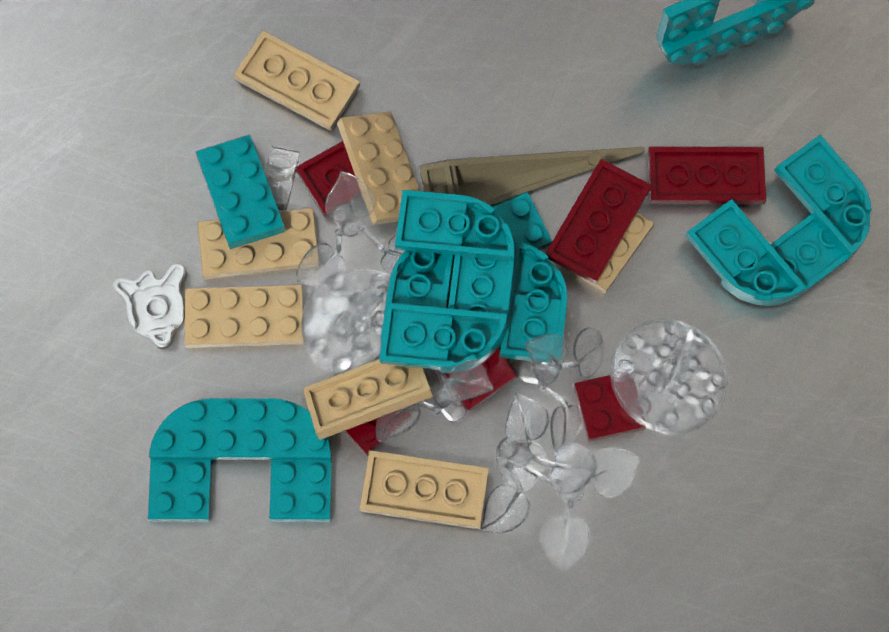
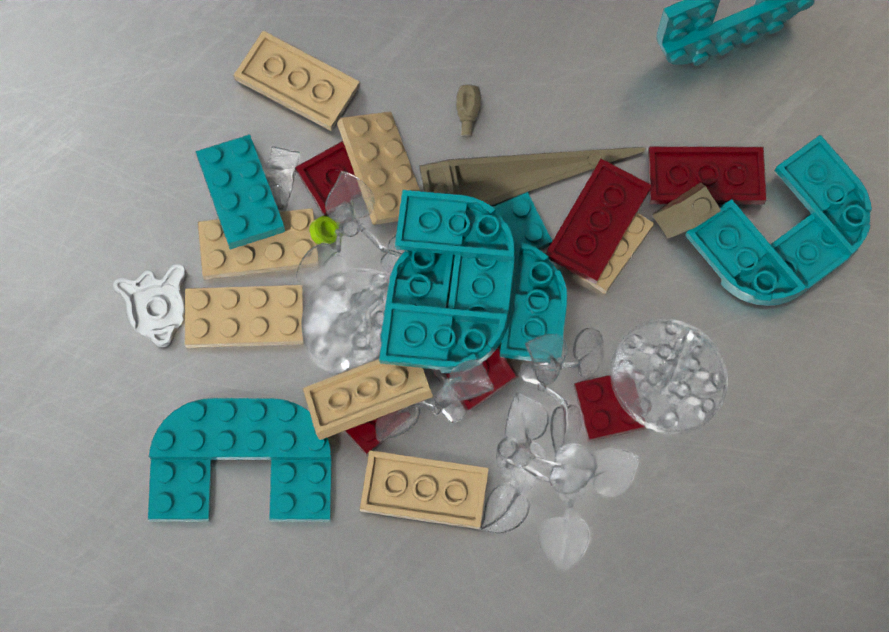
none -> lime tile [309,216,339,246]
none -> dark tan piece [456,85,481,137]
none -> dark tan slope [652,183,721,239]

